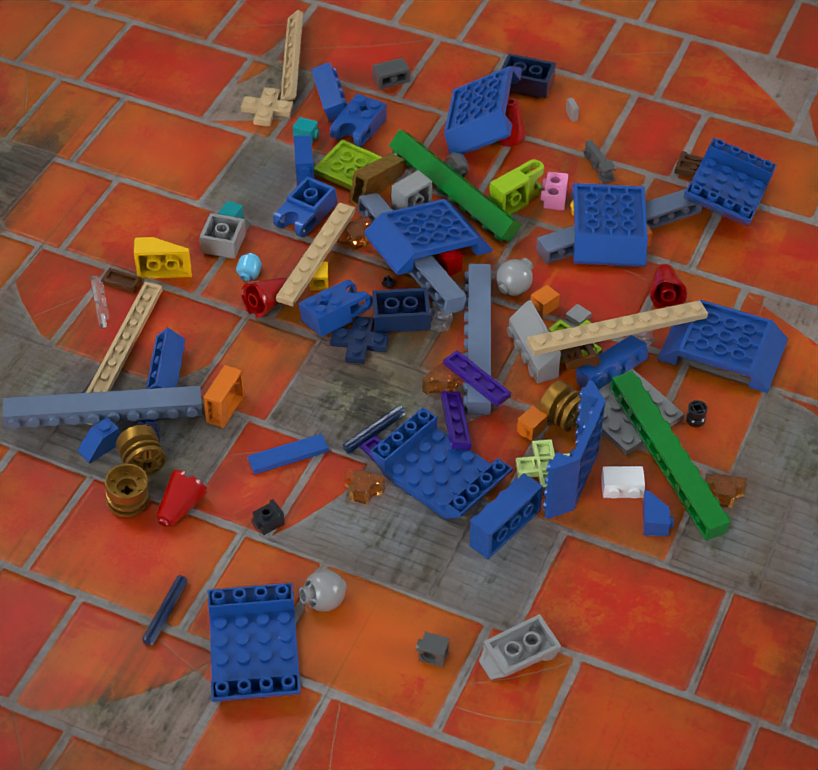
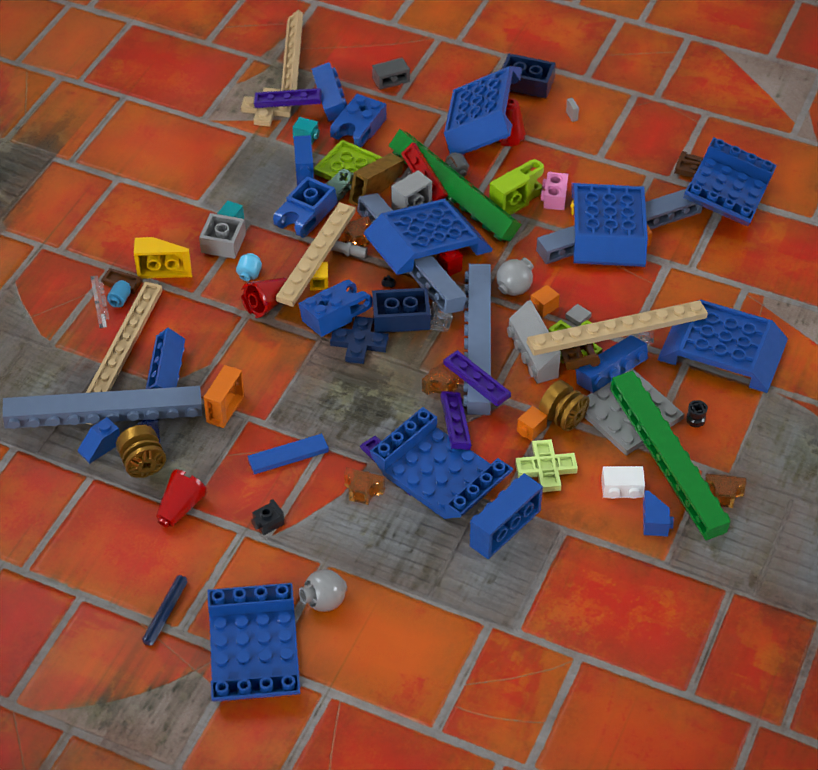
pearl gold wheel [105,463,149,518] -> none
dark blue axle [343,405,406,453] -> none
dark grey brick [416,631,450,667] -> none
light grey slope [479,614,561,680] -> none
blue slope [543,380,606,519] -> none
dark grey plate [584,139,616,183] -> none
red cone [650,264,687,309] -> none
none -> dark azure brick [107,280,131,307]
none -> dark purple tile [254,88,322,108]
none -> sand green piece [326,169,354,201]
none -> light grey pin [330,241,368,259]
none -> red tile [401,142,448,202]

